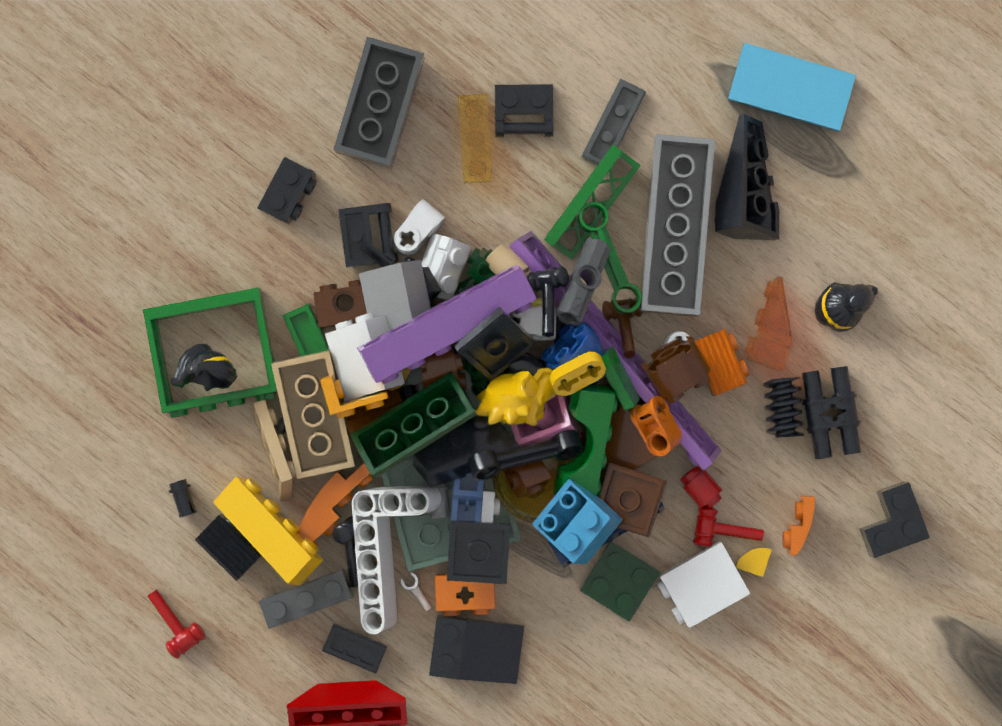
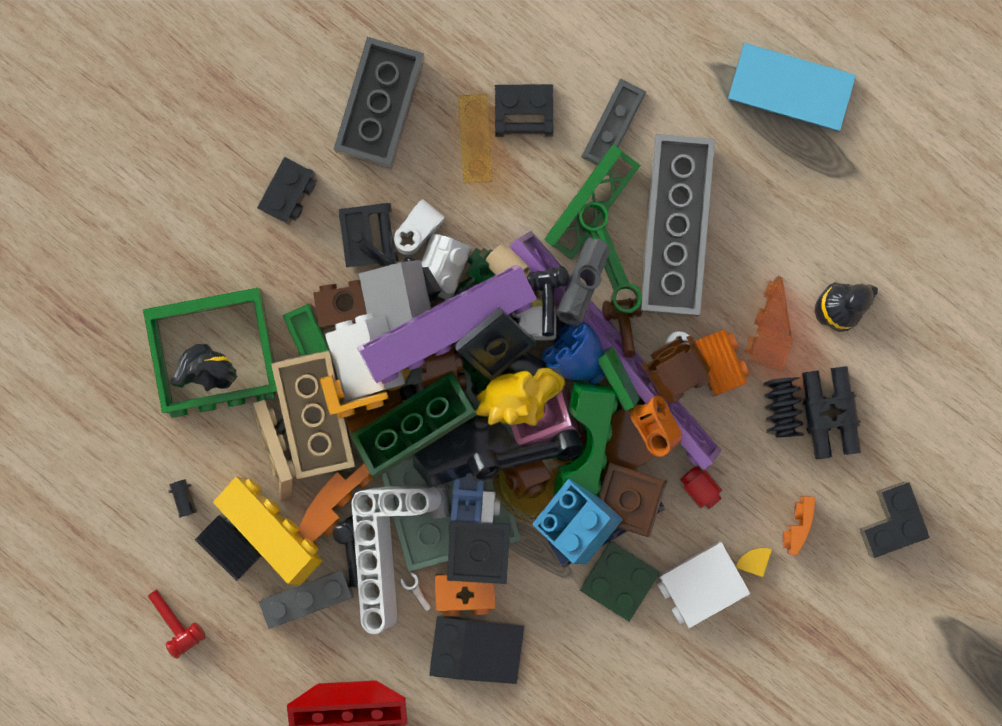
black plate [322,623,387,674] -> none
yellow beam [550,352,606,396] -> none
red piece [693,506,764,547] -> none
black wedge [714,114,780,240] -> none

